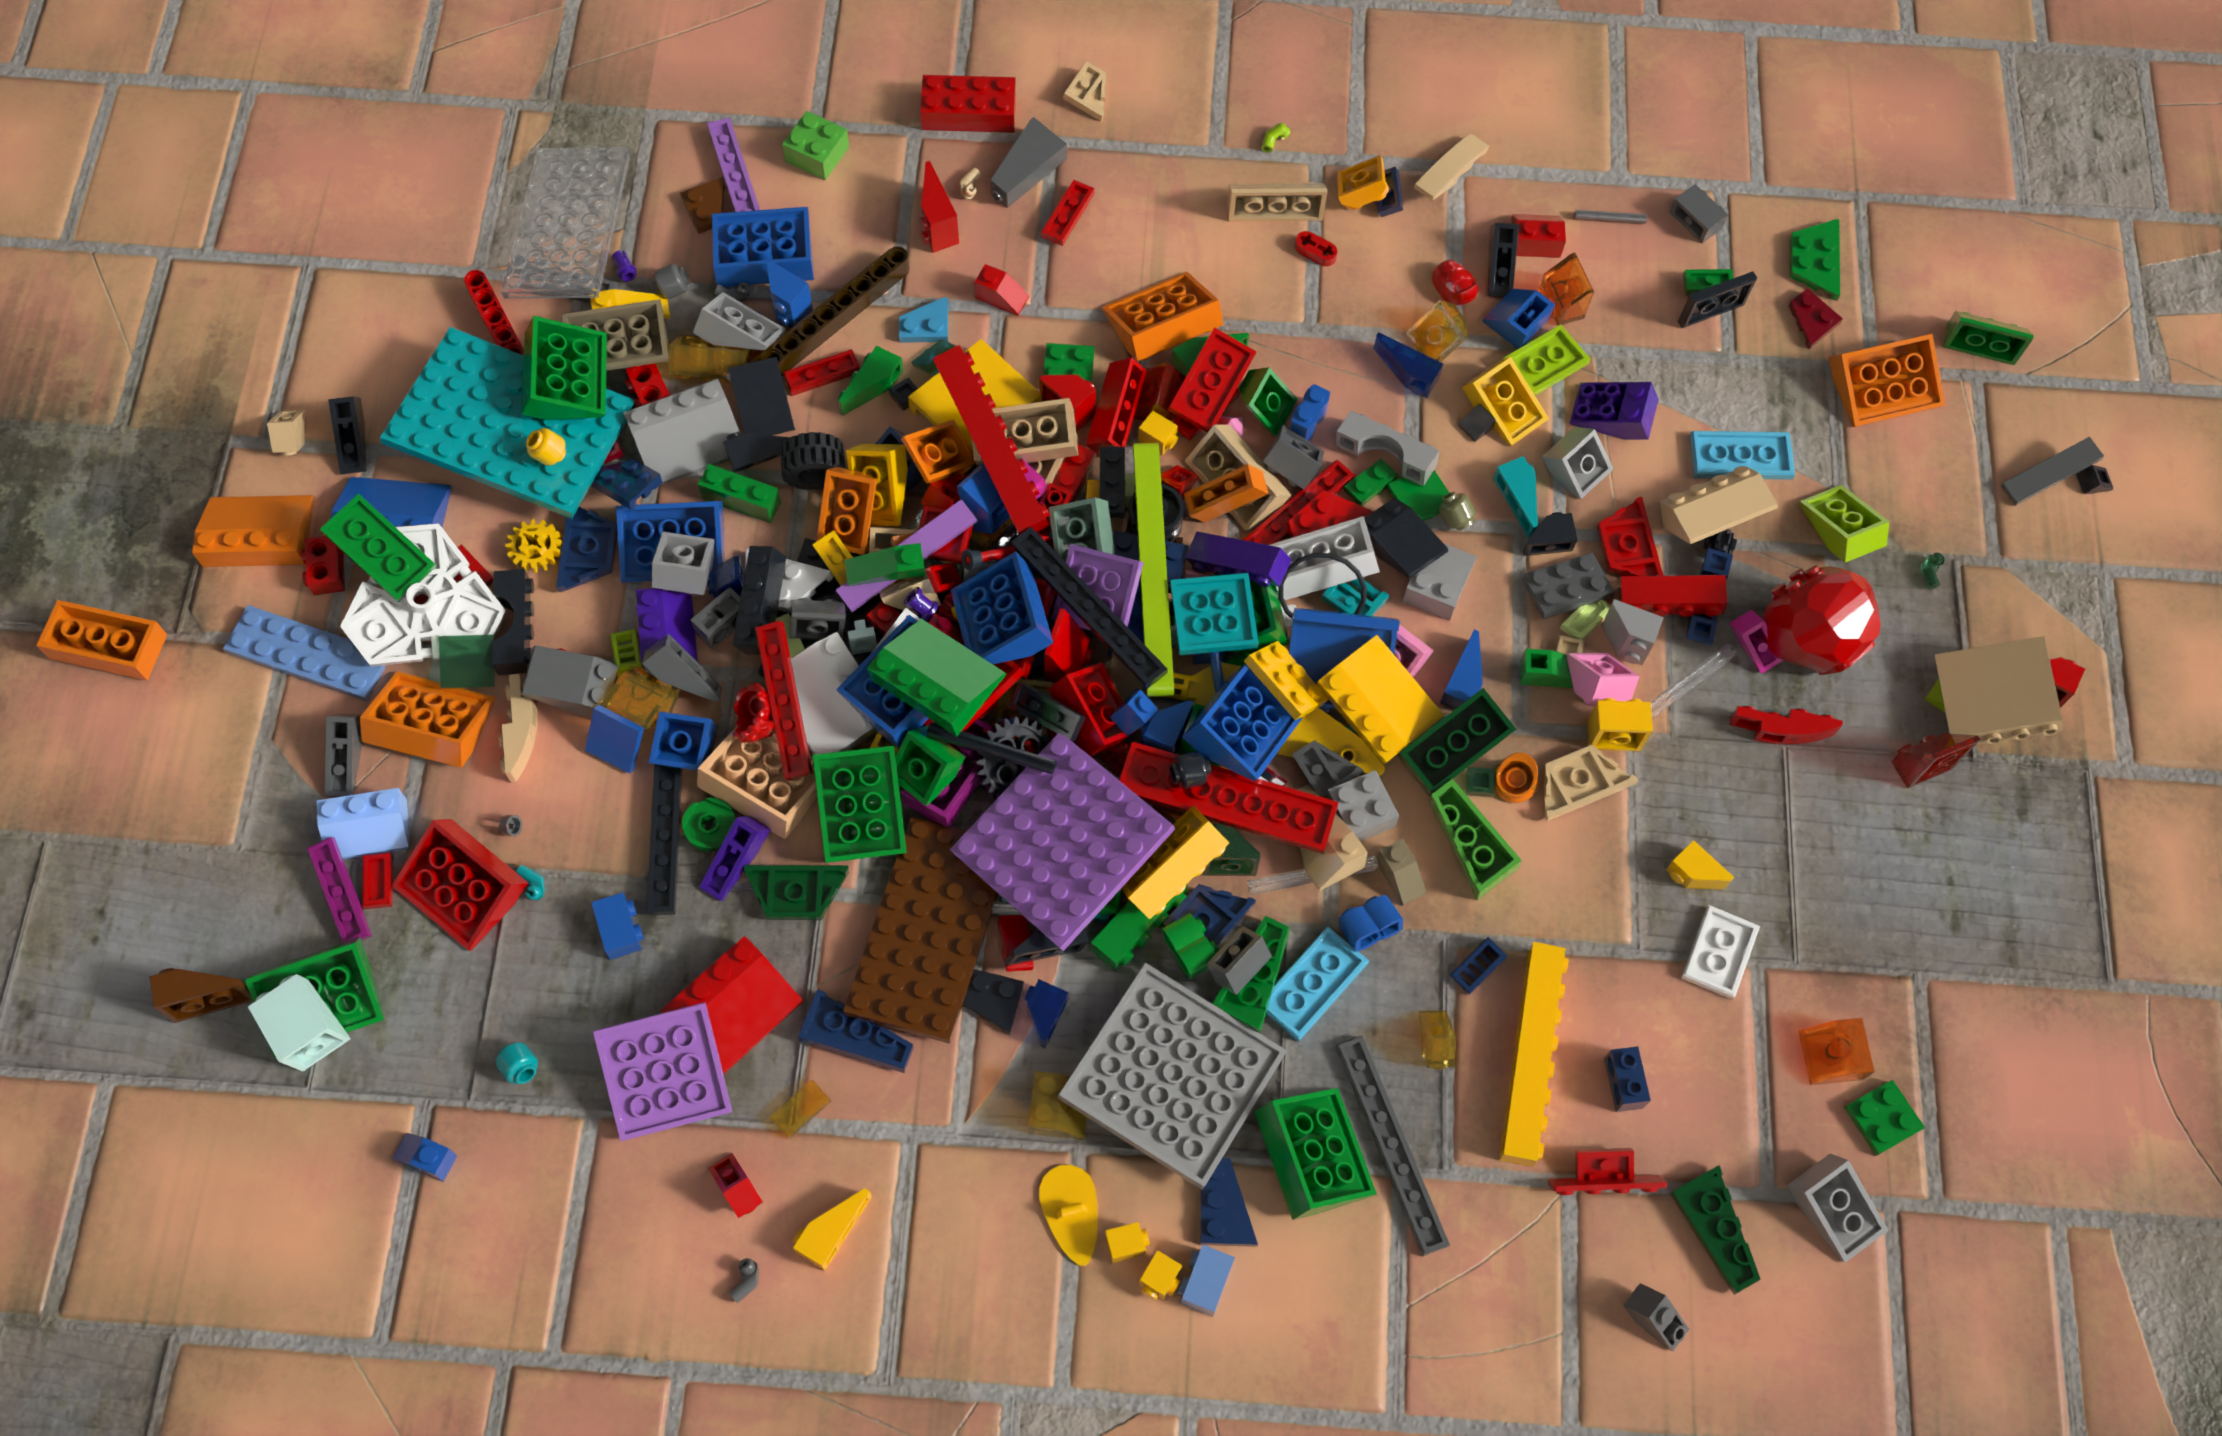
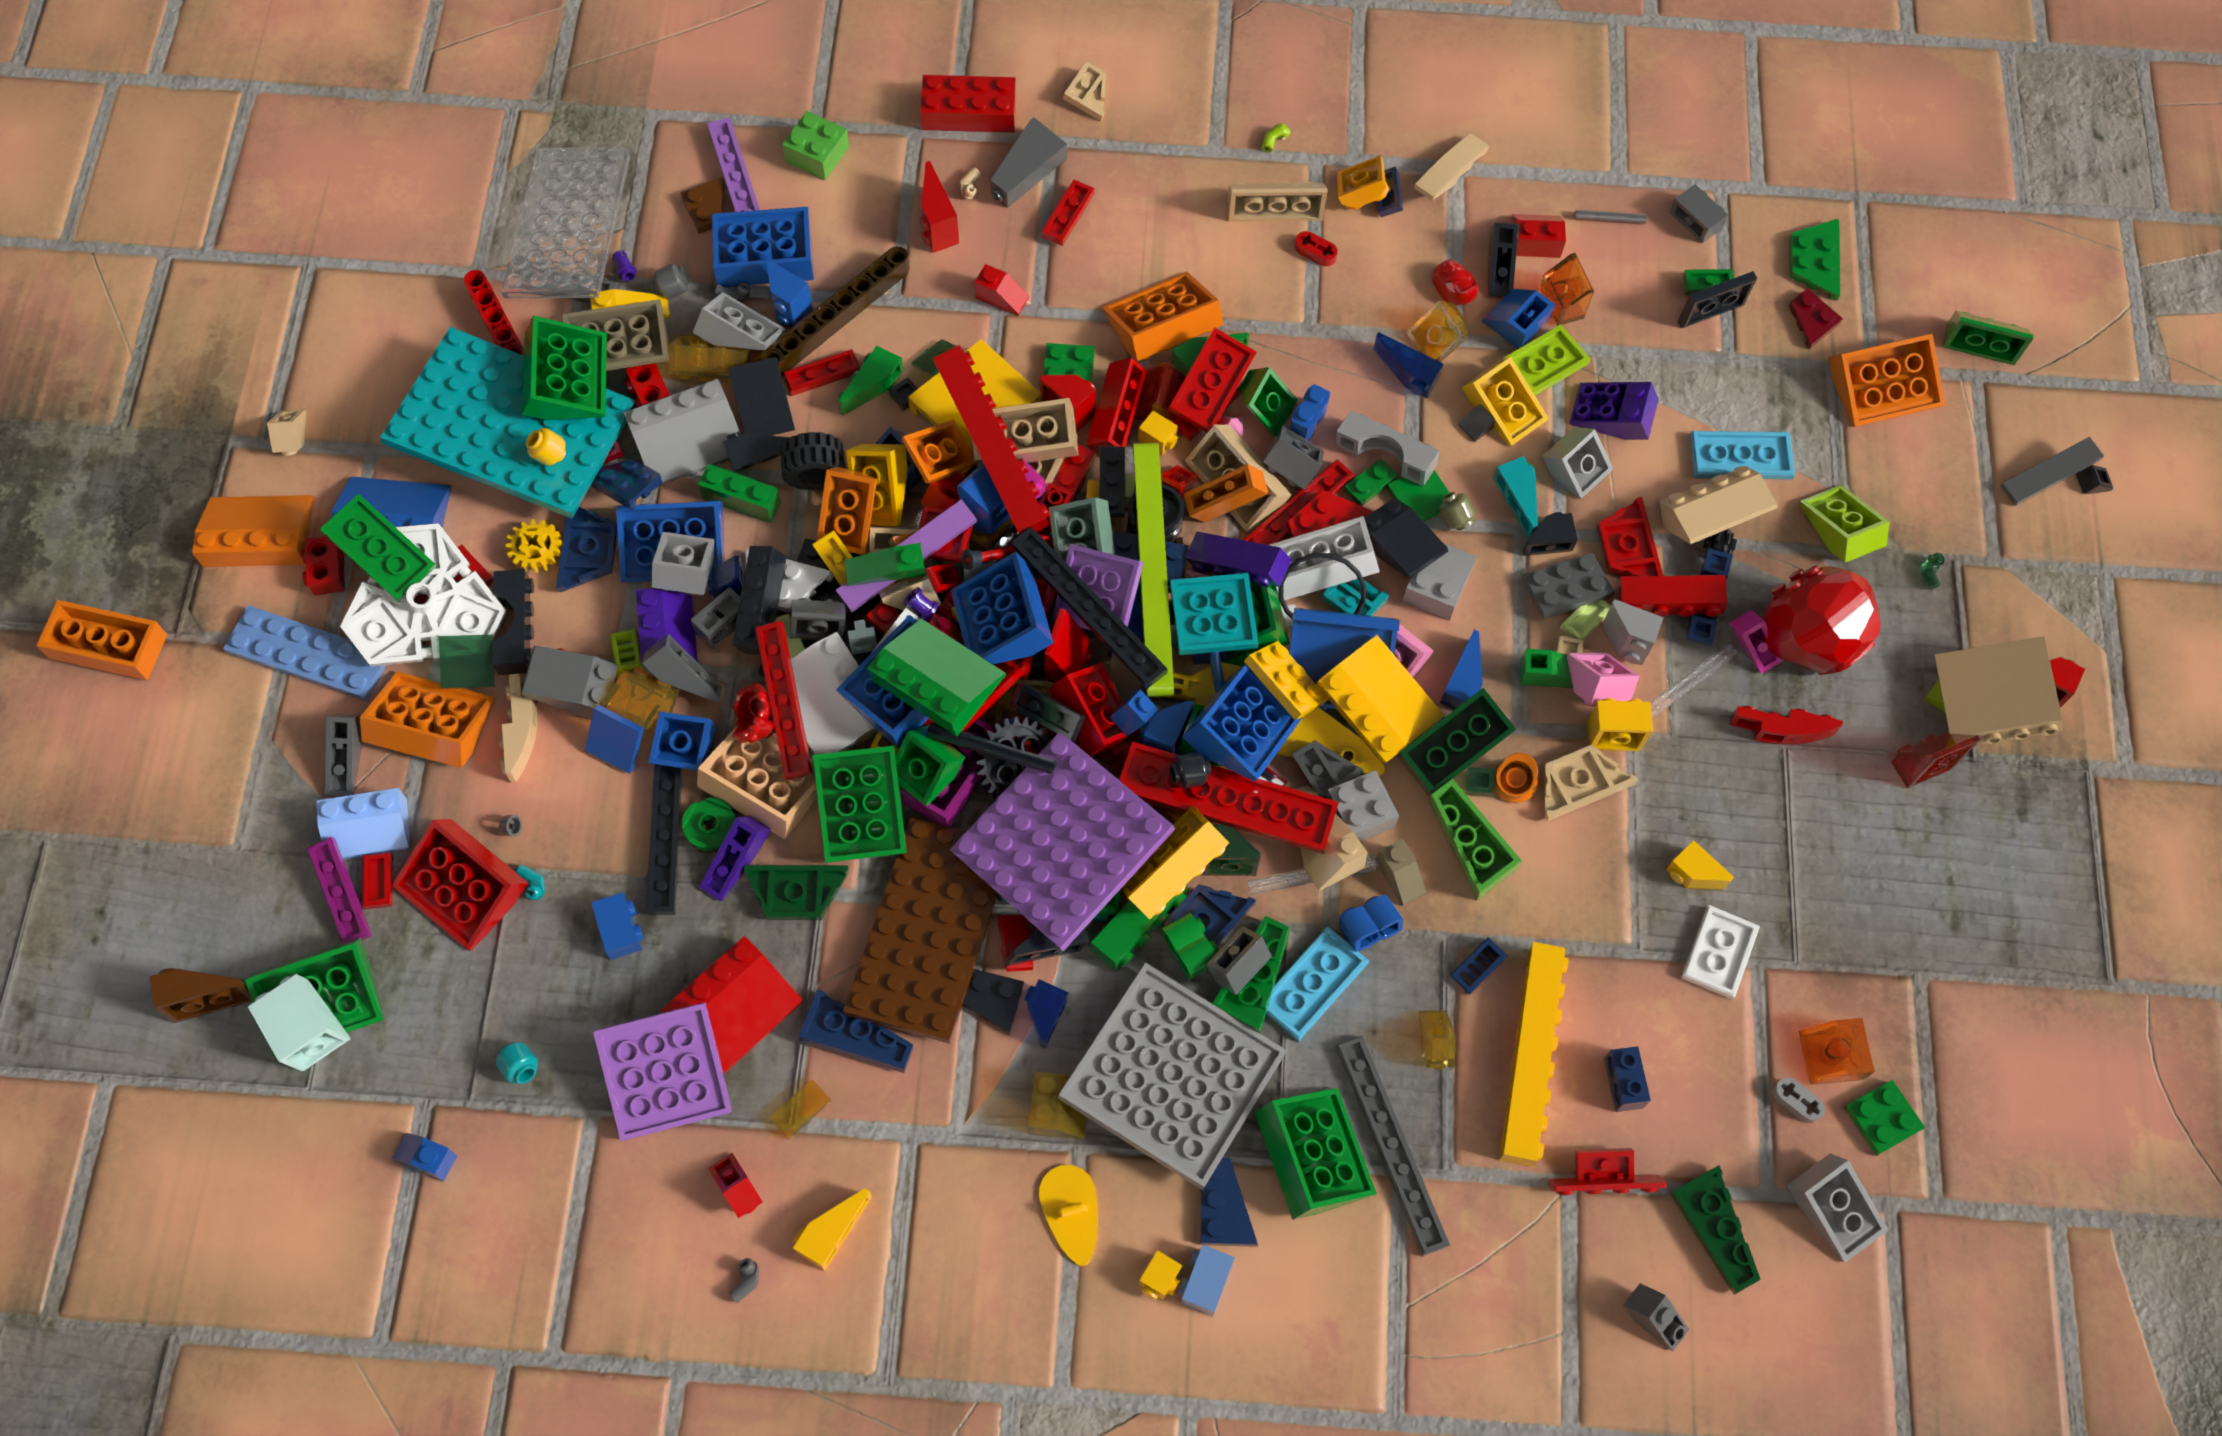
black slope [328,396,367,475] -> none
dark azure wing [899,297,948,343] -> none
yellow brick [1105,1222,1150,1264] -> none
none -> light grey beam [1773,1078,1825,1123]

